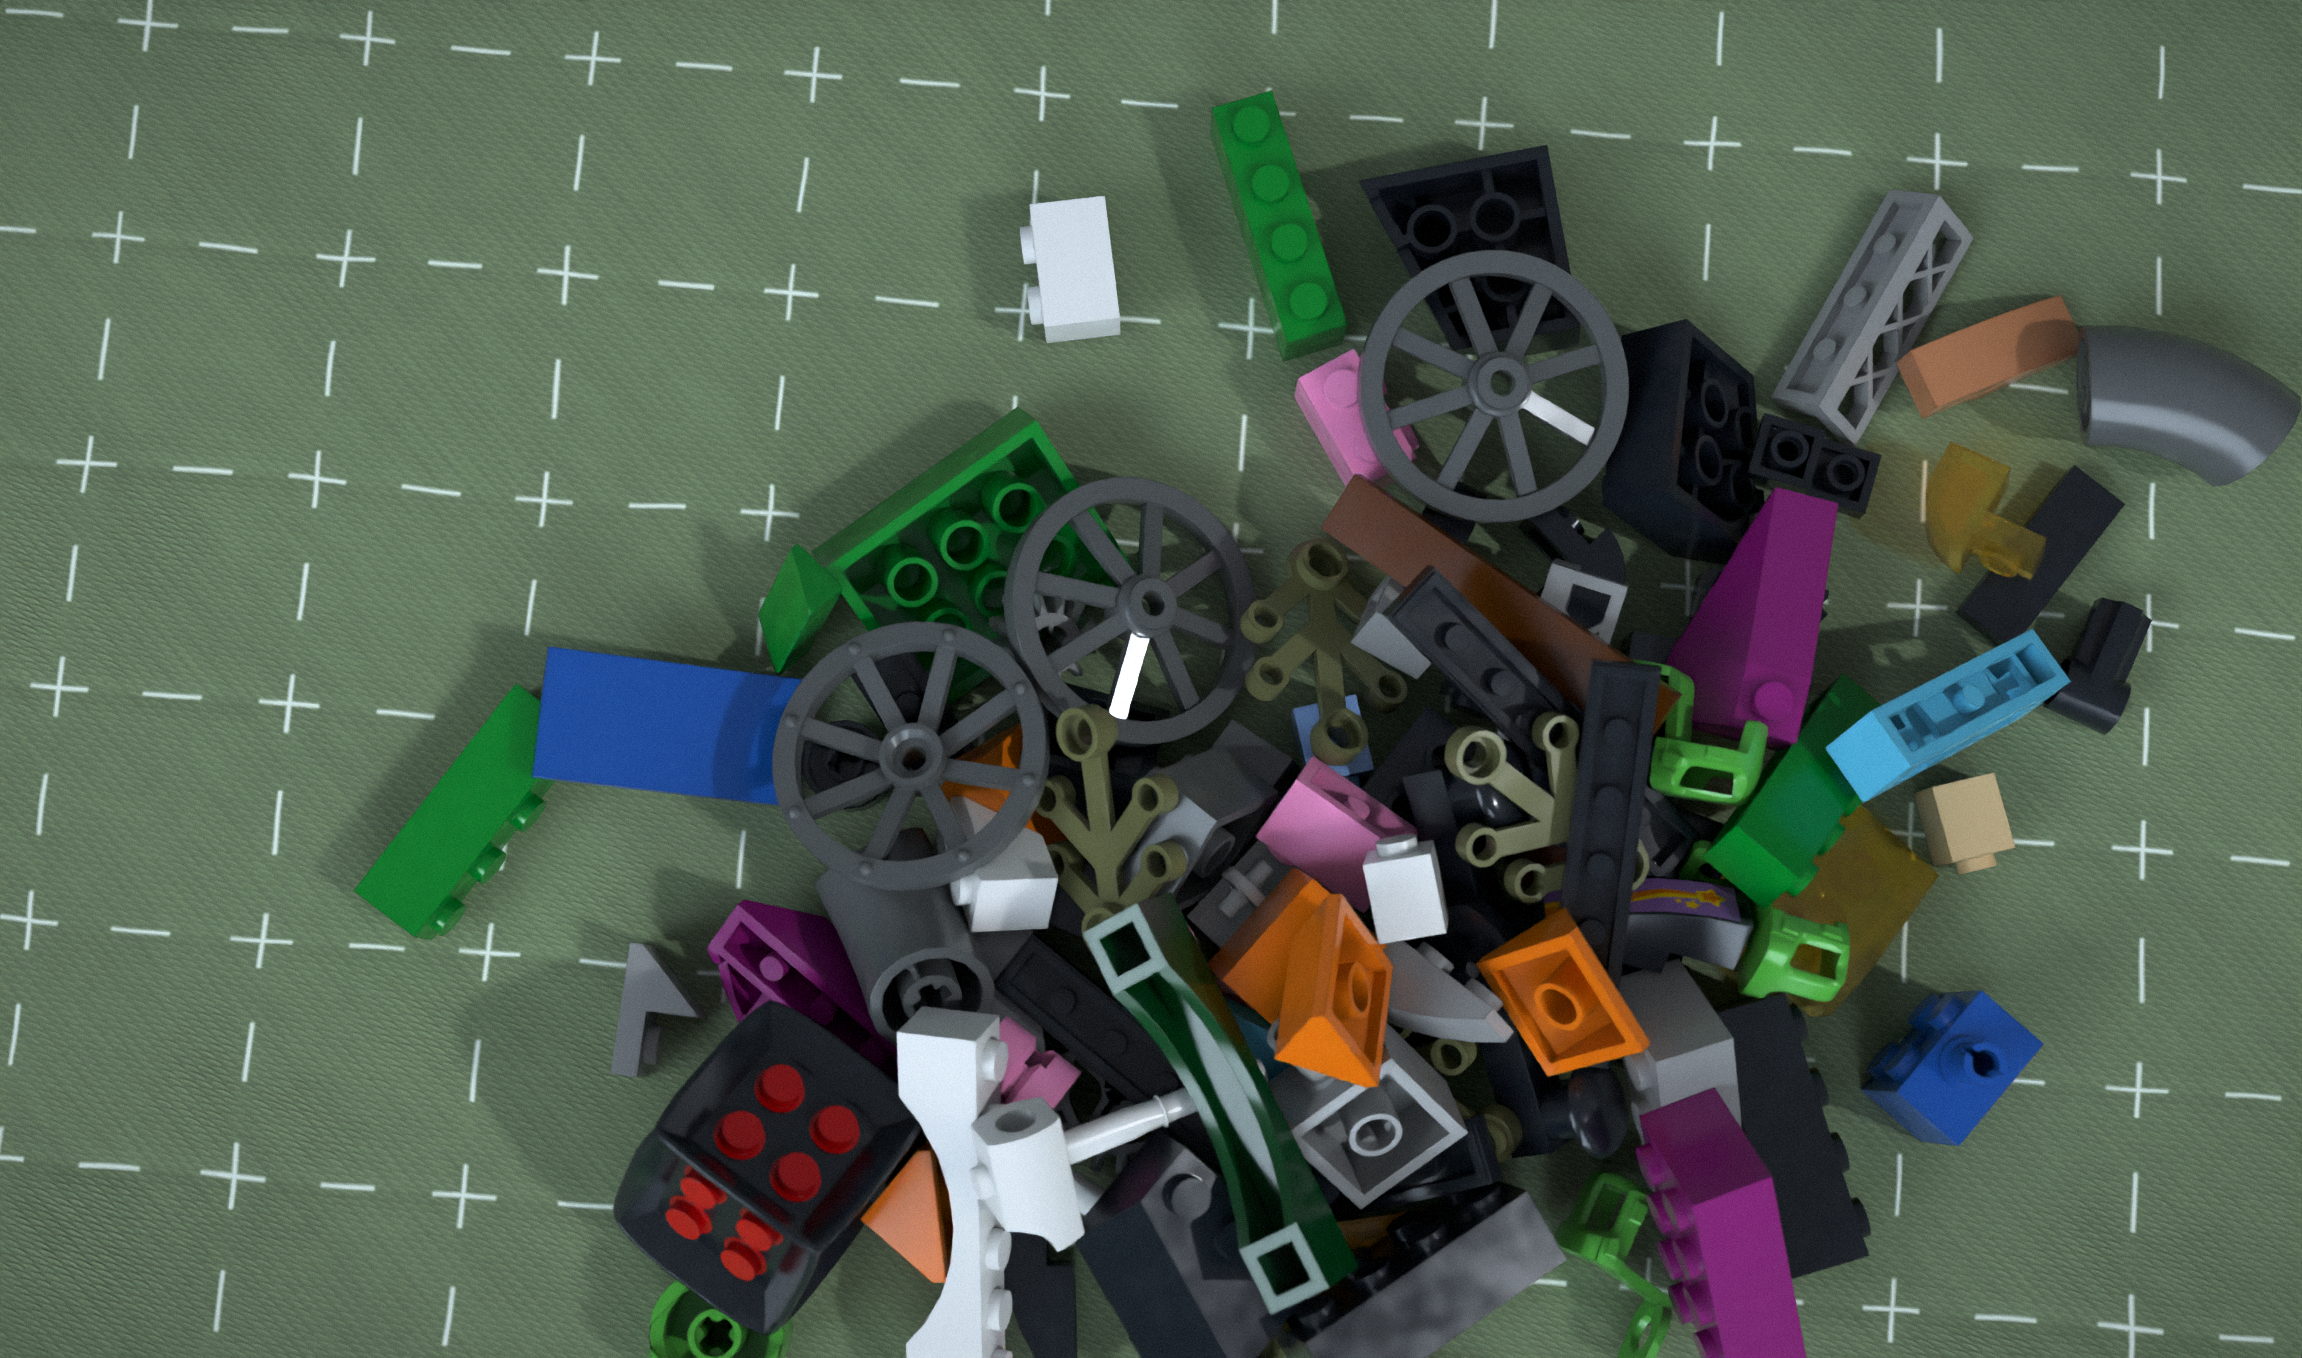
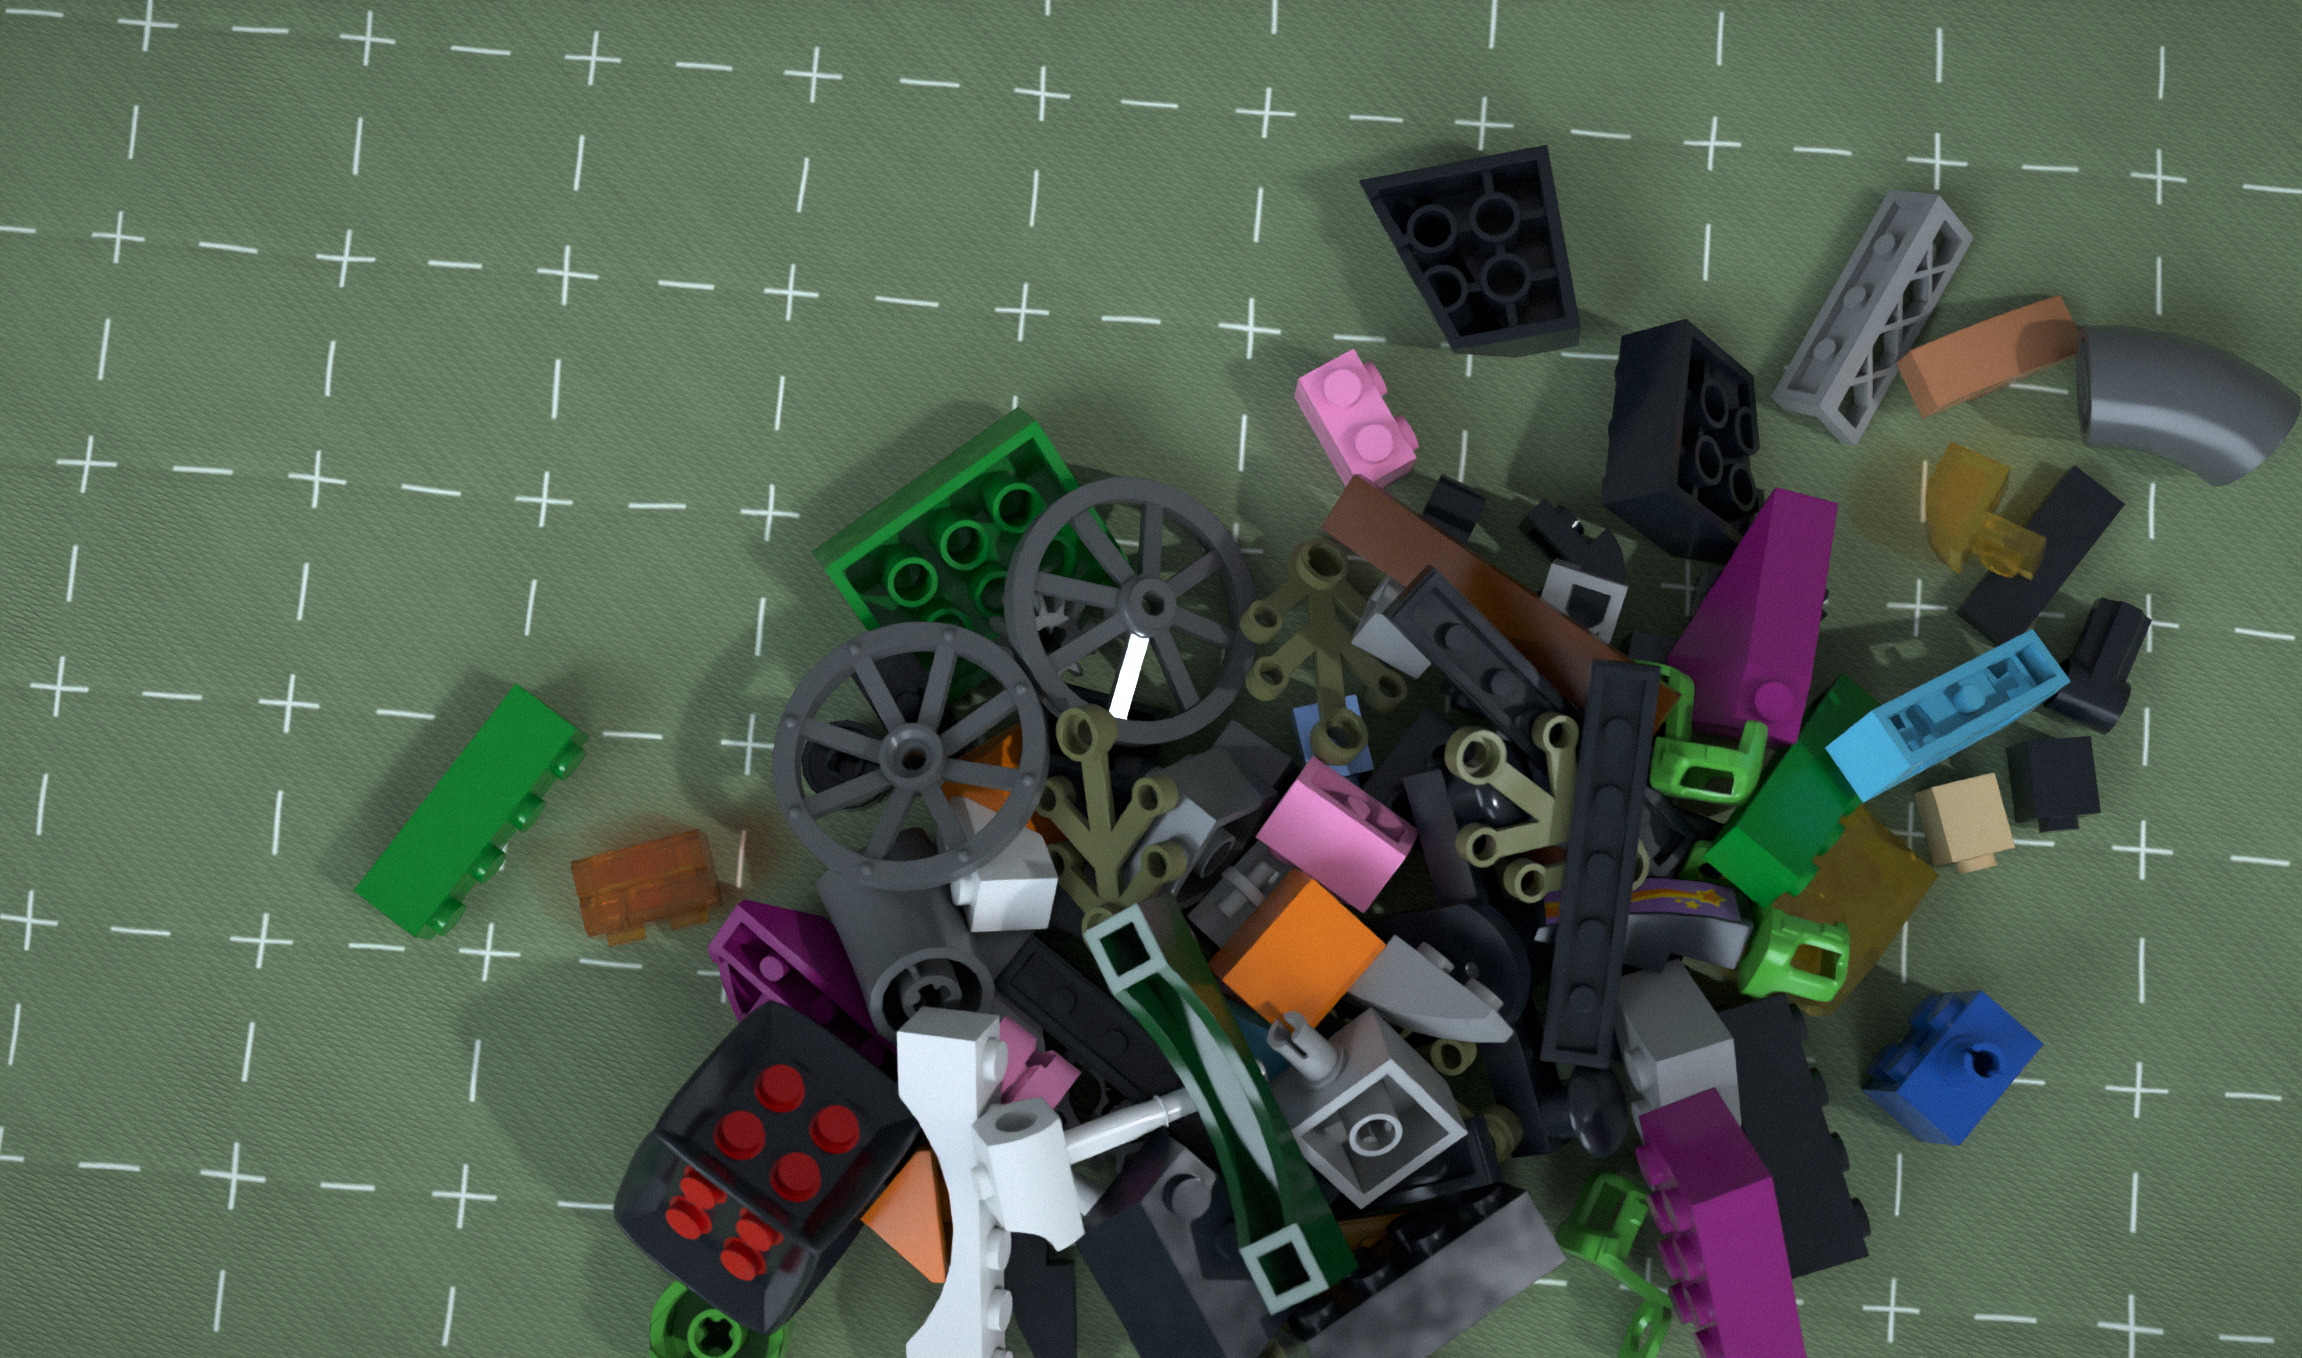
blue tile [531,647,803,806] -> none
light grey slope [611,943,708,1077] -> none
green slope [758,544,843,675] -> none
white brick [1019,196,1121,343] -> none
green brick [1210,90,1348,362] -> none
orange slope [1274,893,1393,1087] -> none
dark grey wheel [1357,250,1629,524] -> none
white brick [1363,834,1449,944] -> none
orange slope [1476,907,1651,1077] -> none
black slope [1746,413,1882,519] -> none
none -> clear orange brick [571,829,723,948]
none -> black brick [2006,736,2101,833]

